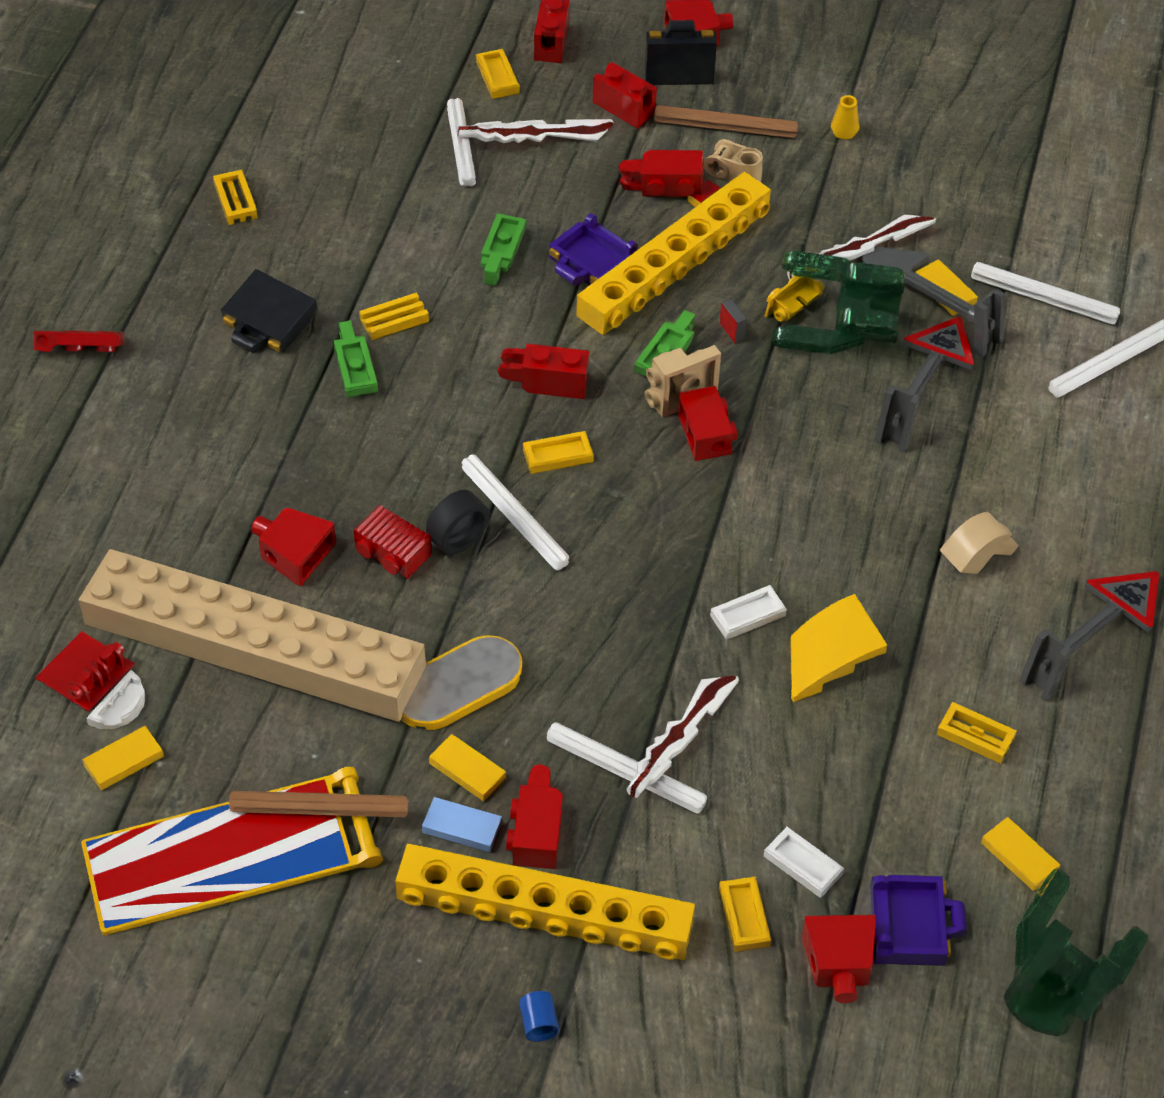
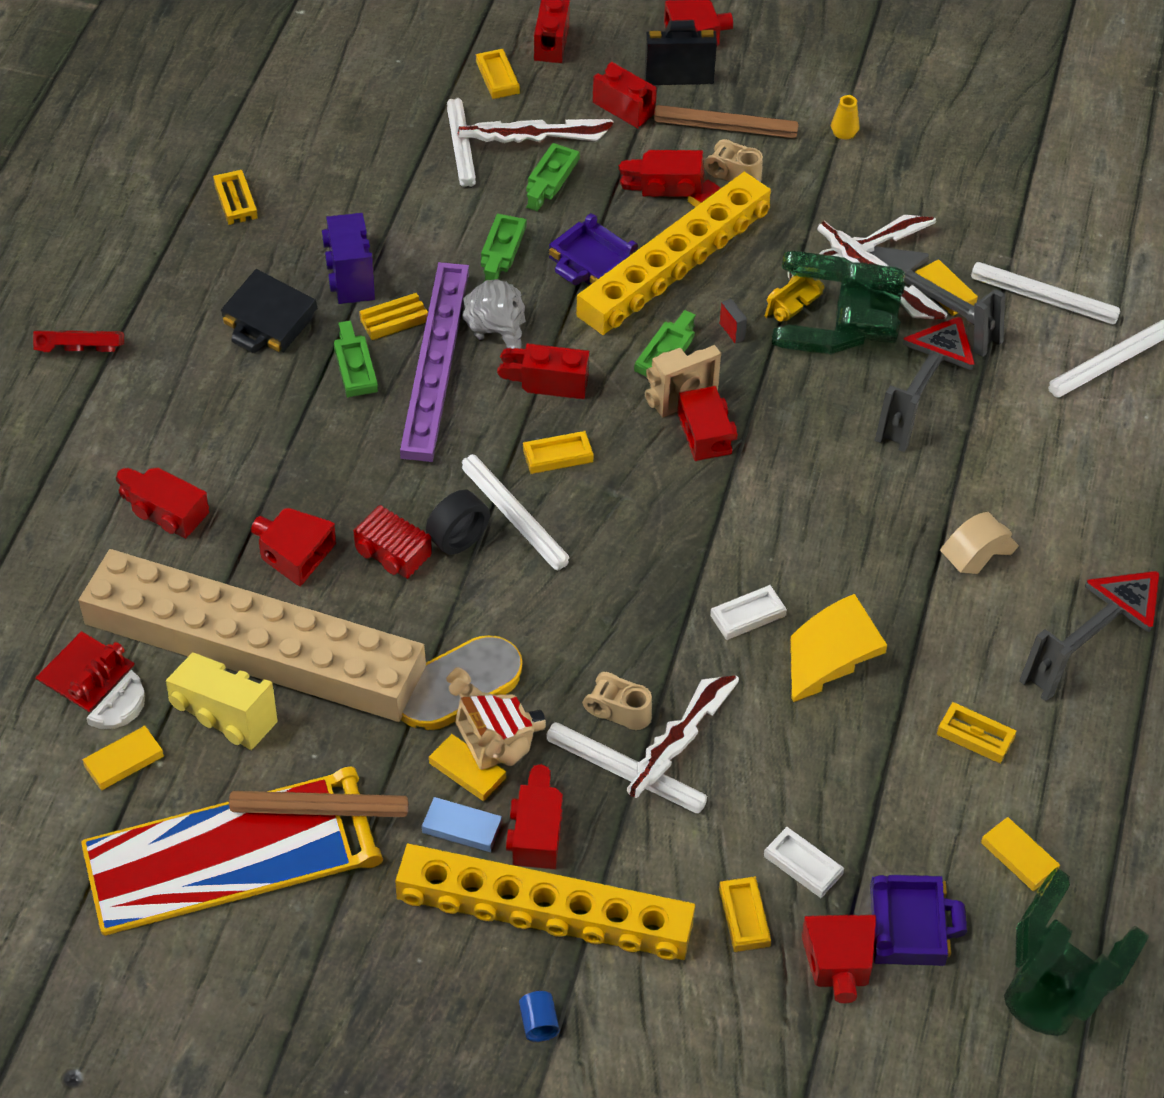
none -> red hinge [116,467,210,539]
none -> light yellow wedge [166,652,278,751]
none -> dark purple wedge [322,213,375,304]
none -> medium lavender plate [400,262,469,462]
none -> tan torso [446,667,546,770]
none -> light grey hair [463,279,526,349]
none -> bright green hinge [526,143,580,211]
none -> tan piece [583,672,652,730]
none -> white sword [817,221,947,319]

